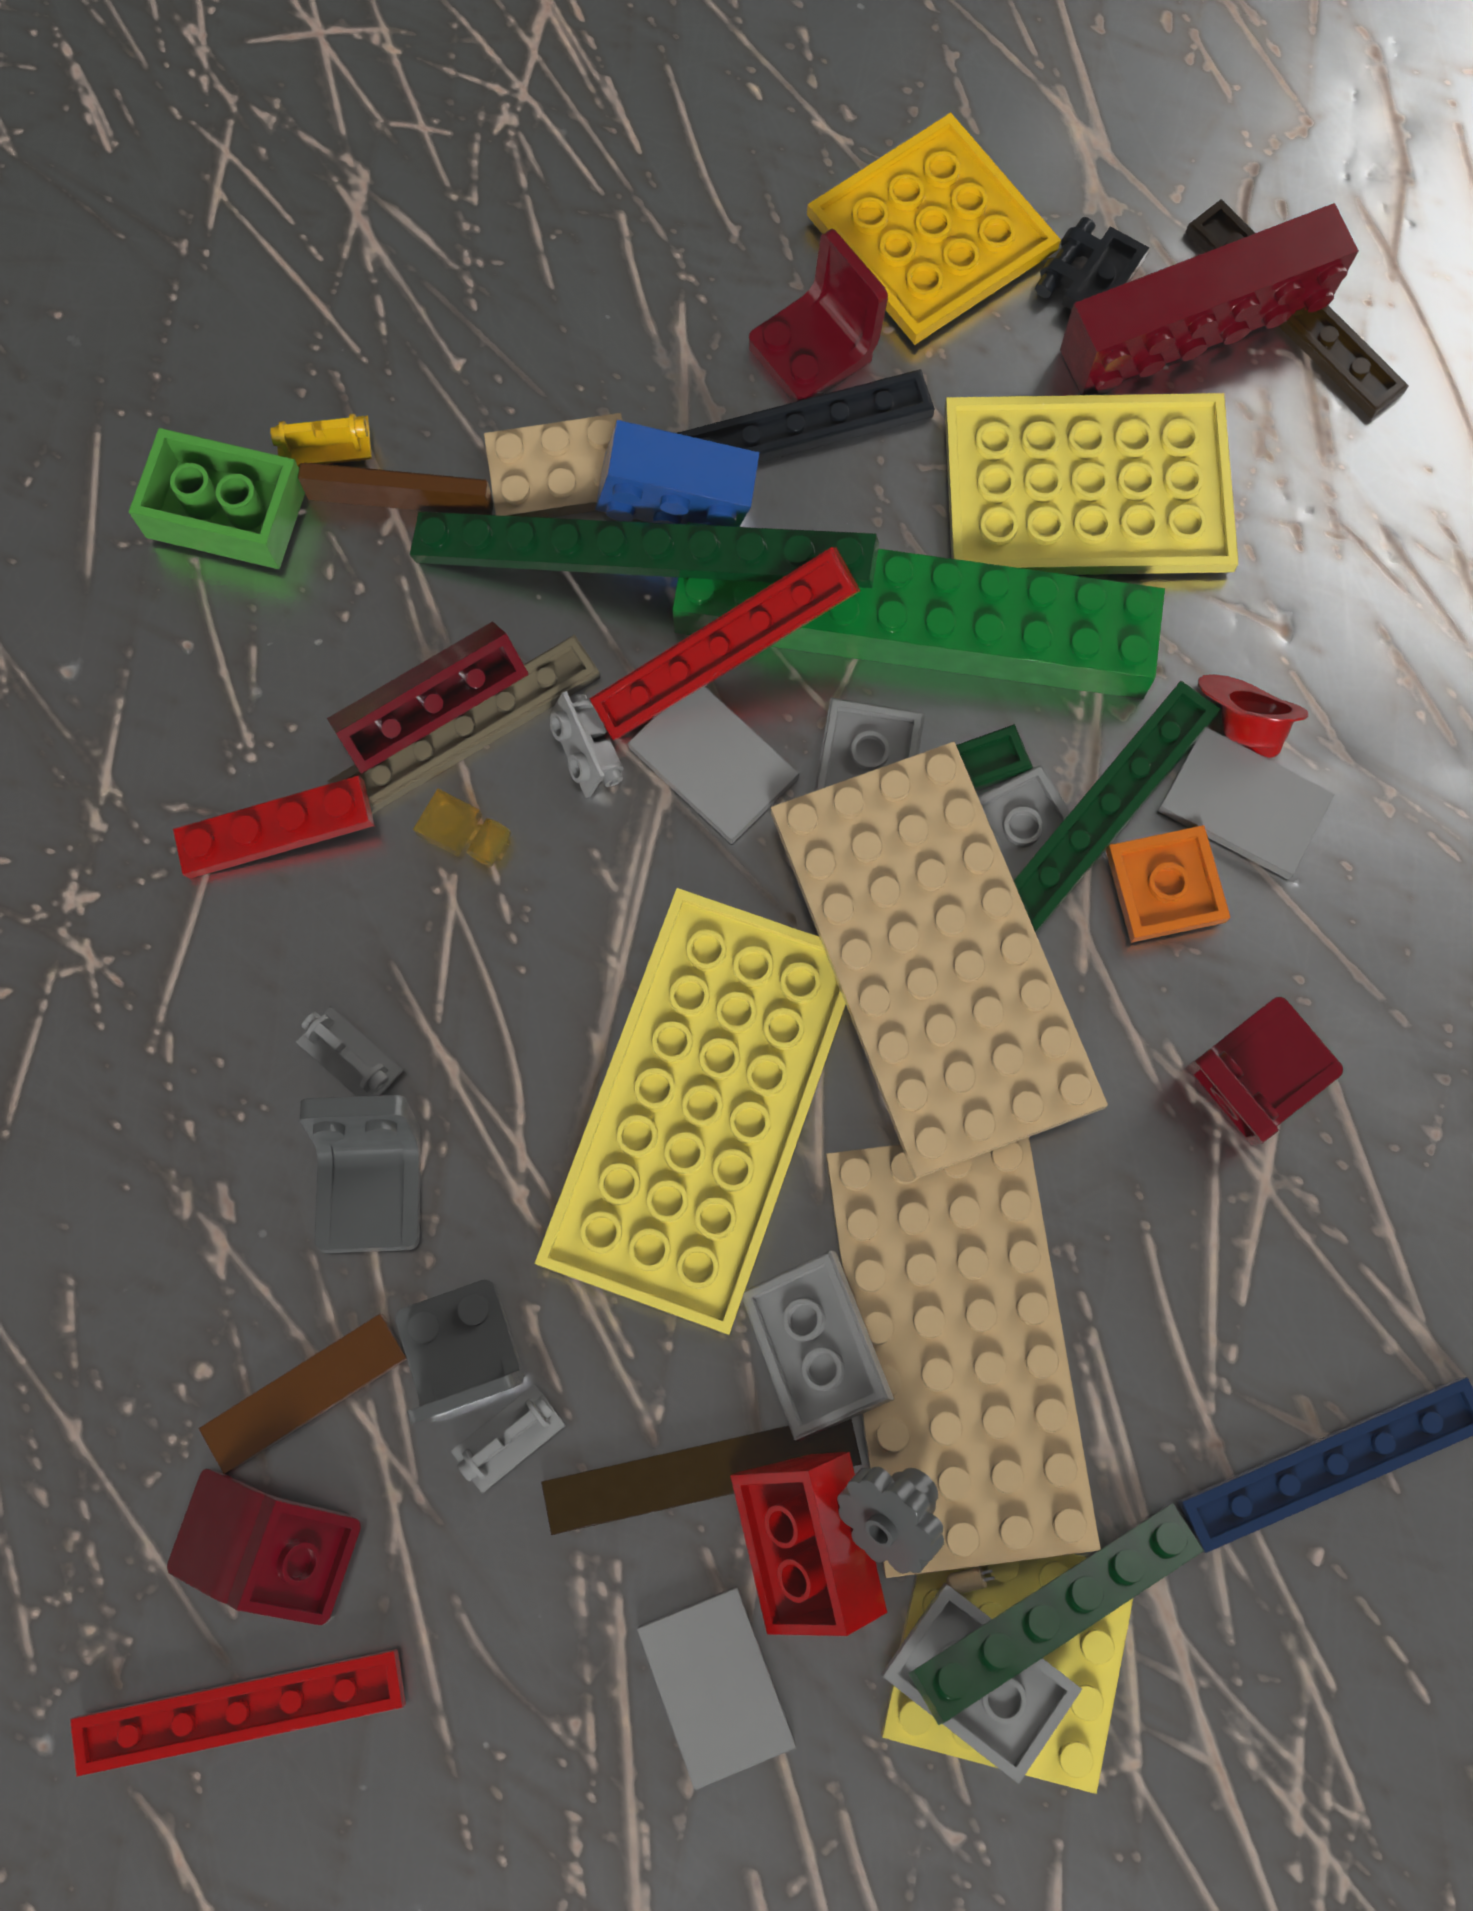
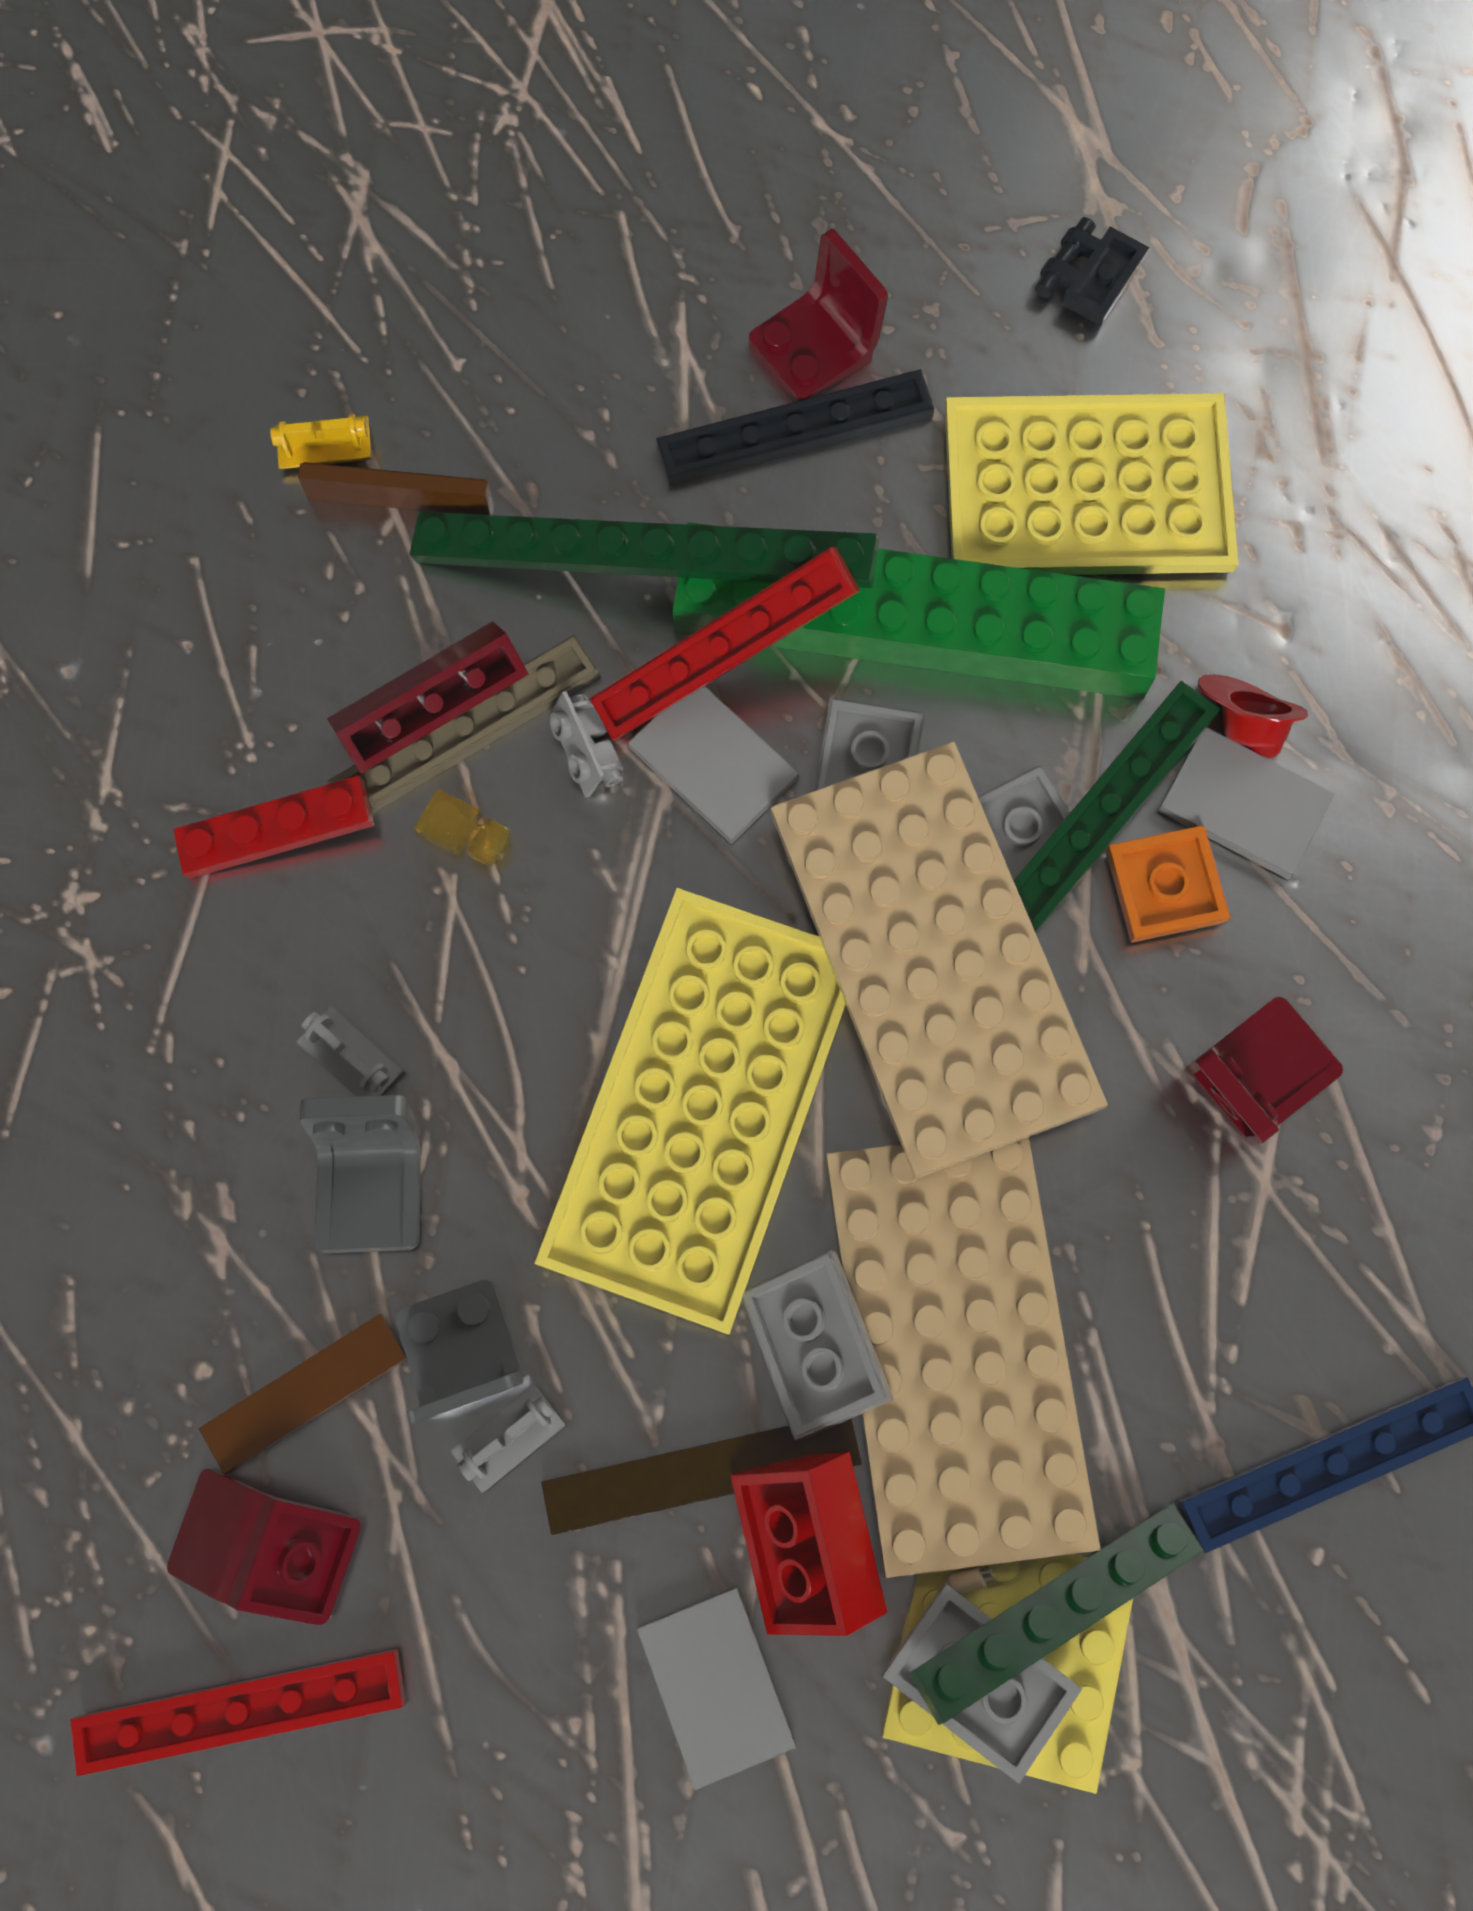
bright green brick [129,428,305,570] -> none
tan plate [484,413,622,518] -> none
blue brick [595,420,759,527] -> none
yellow plate [807,112,1061,345] -> none
dark grey plant [837,1467,944,1574] -> none
dark green tile [956,724,1033,792] -> none
dark red brick [1060,203,1359,395] -> none
dark brown tile [1185,199,1409,419] -> none

